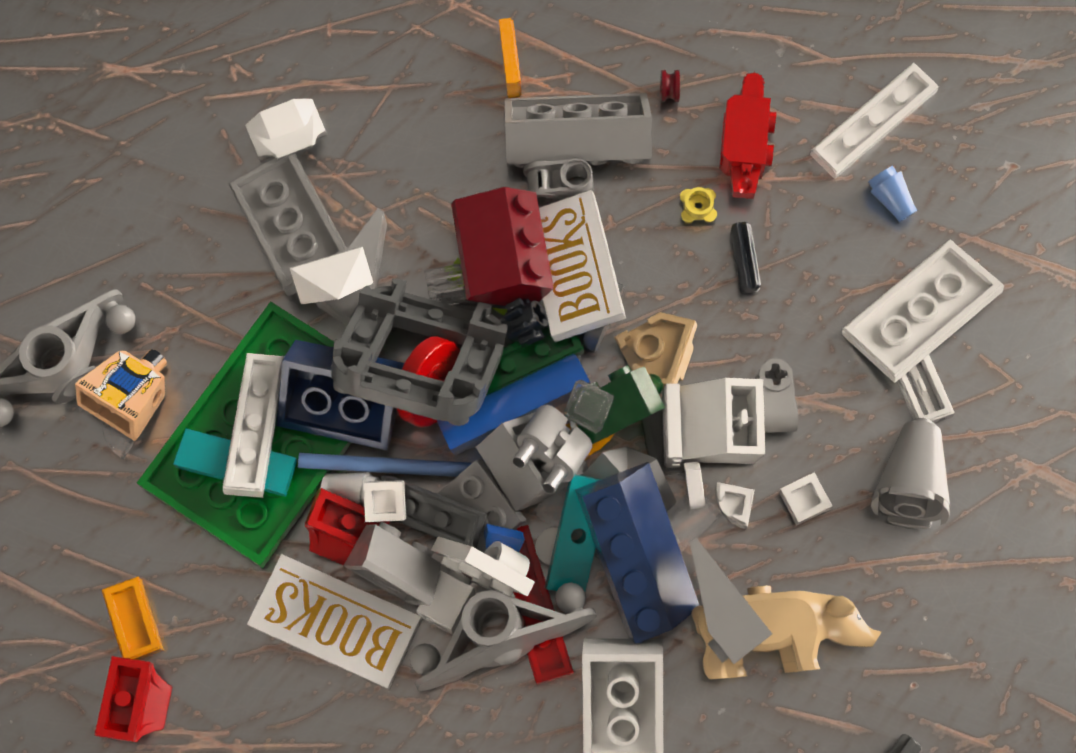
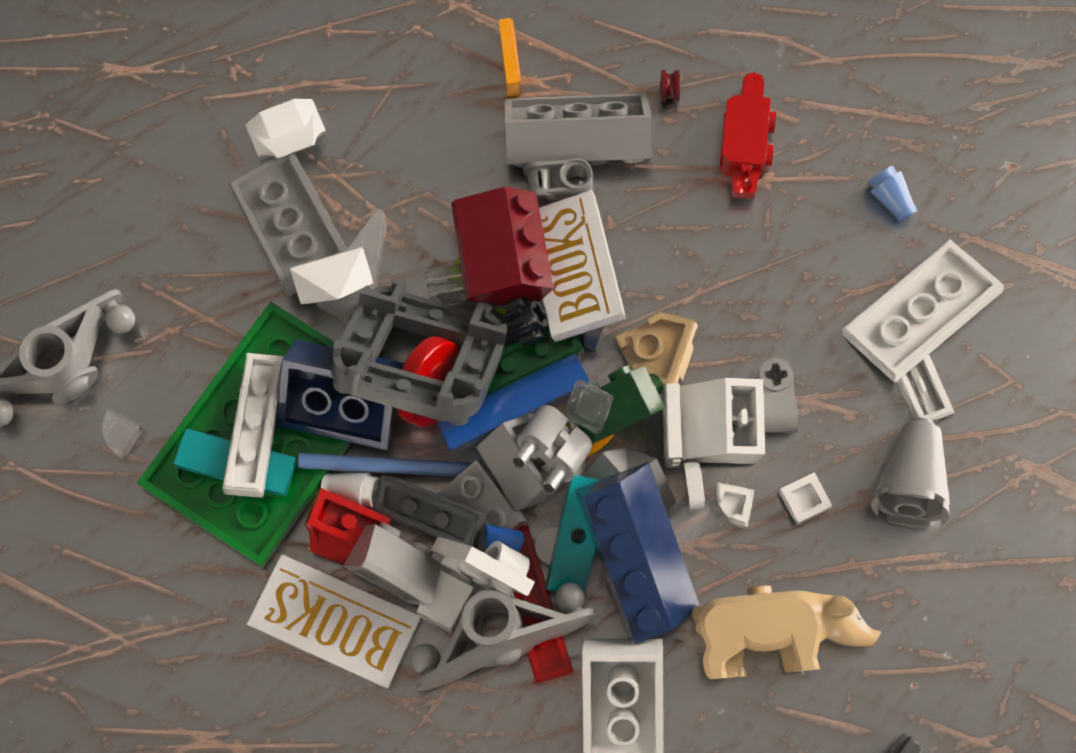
torso [75,349,167,441] -> none
red slope [94,656,172,743] -> none
light orange tile [101,576,164,660] -> none
white plate [363,480,406,522] -> none
light yellow plate [680,187,717,224] -> none
light grey slope [690,538,772,664] -> none
black axle [731,222,761,293] -> none
white tile [810,63,939,179] -> none

